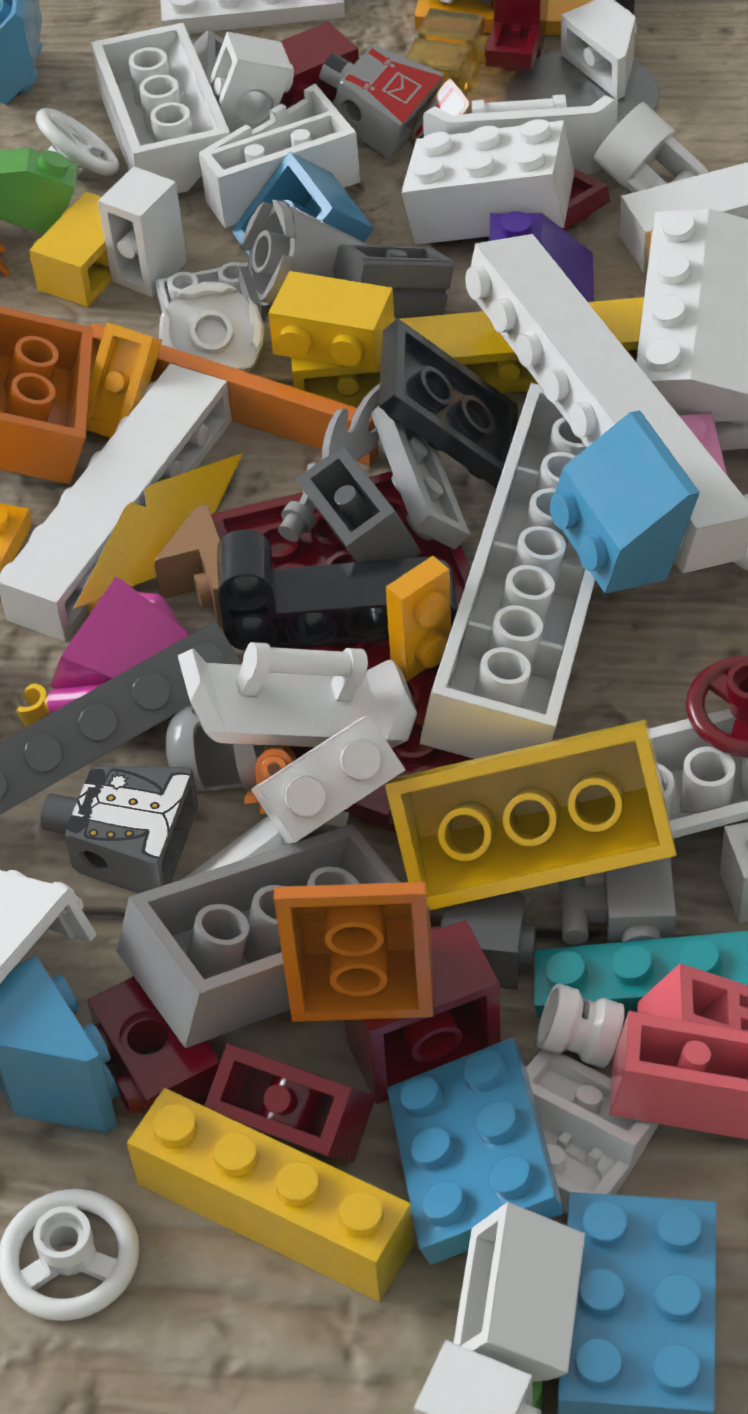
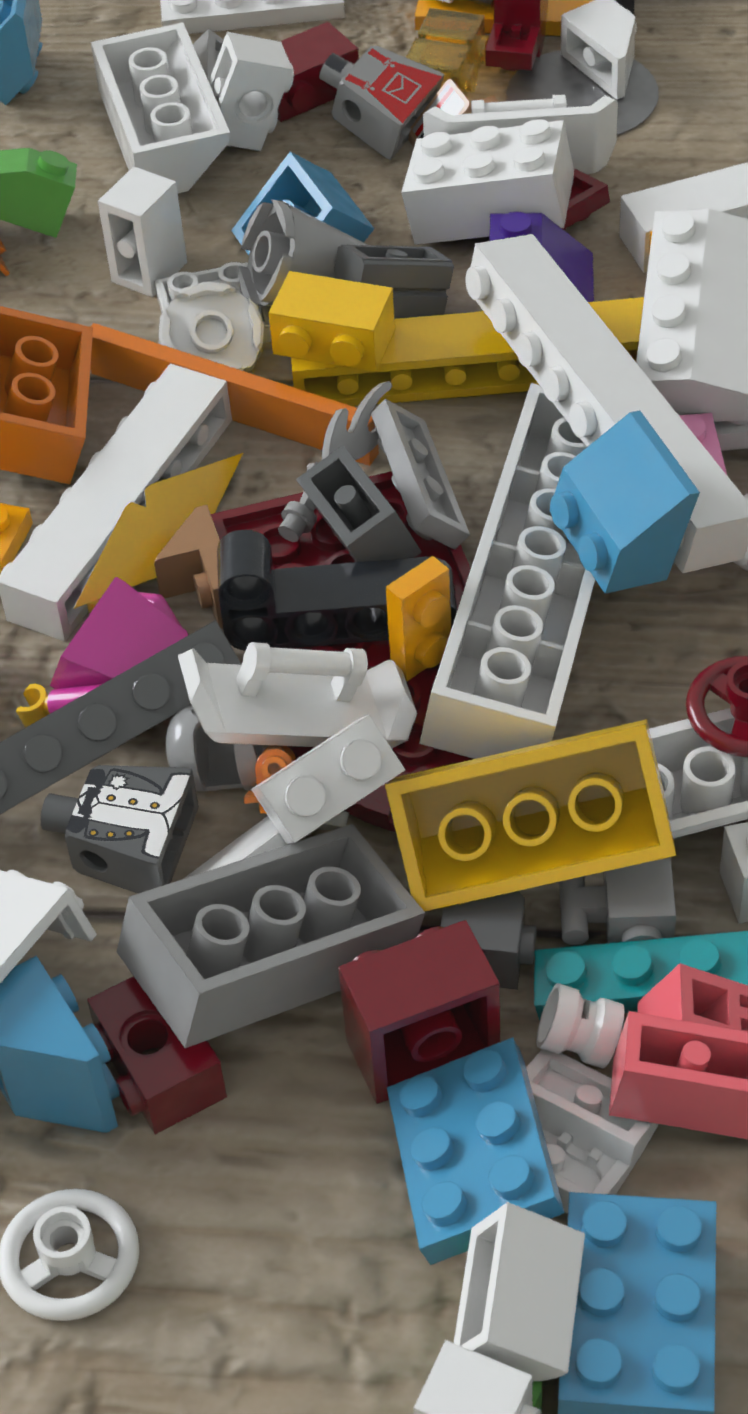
yellow brick [29,191,111,307] -> none
white piece [36,108,119,179] -> none
light orange plate [86,322,162,438] -> none
yellow brick [127,1088,414,1302] -> none
white wedge [199,84,361,228] -> none
dark red brick [204,1043,377,1162] -> none
orange slope [274,882,433,1022] -> none
black plate [379,318,518,489] -> none
white piece [593,102,709,193] -> none

